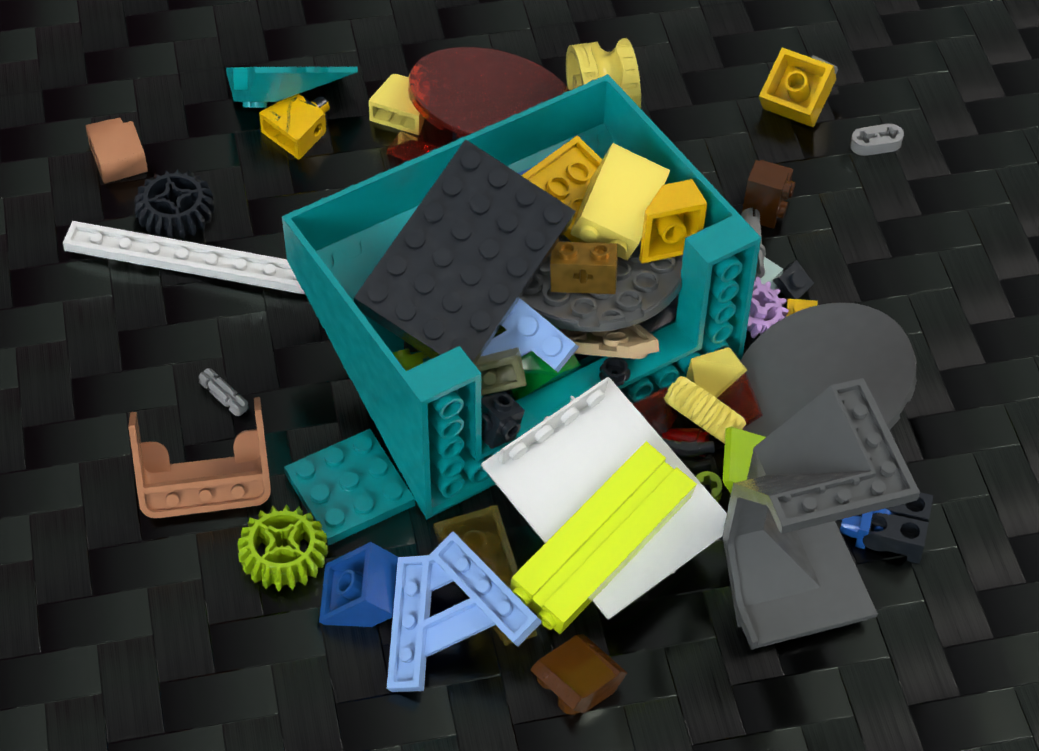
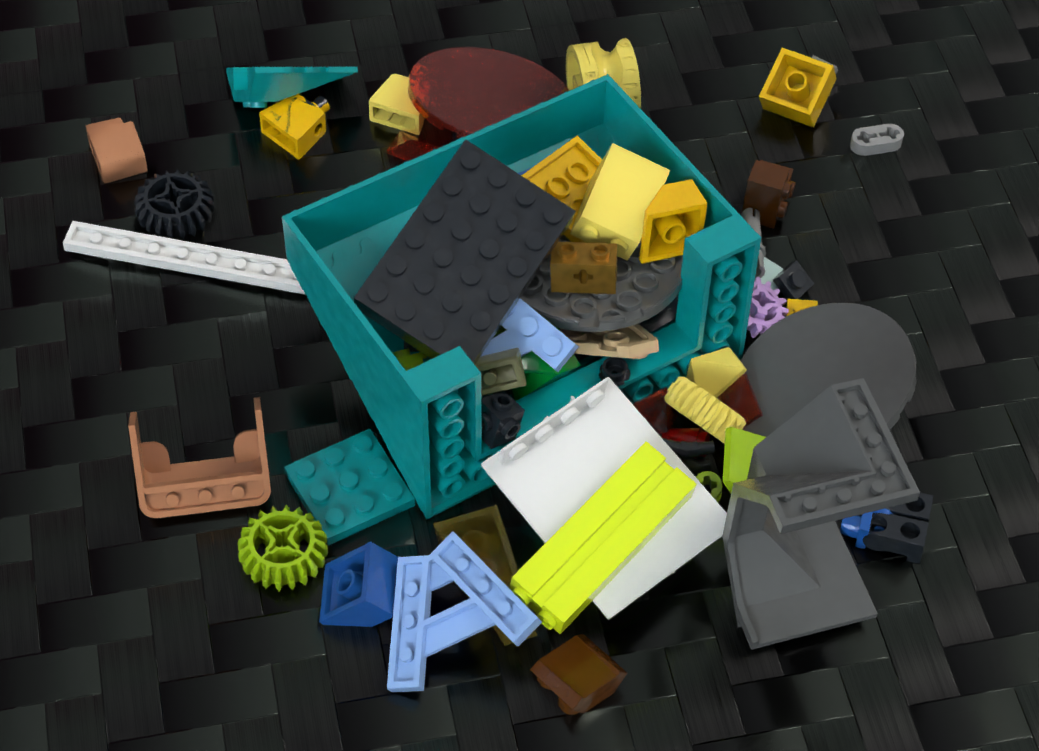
light grey axle [198,368,249,416] -> none

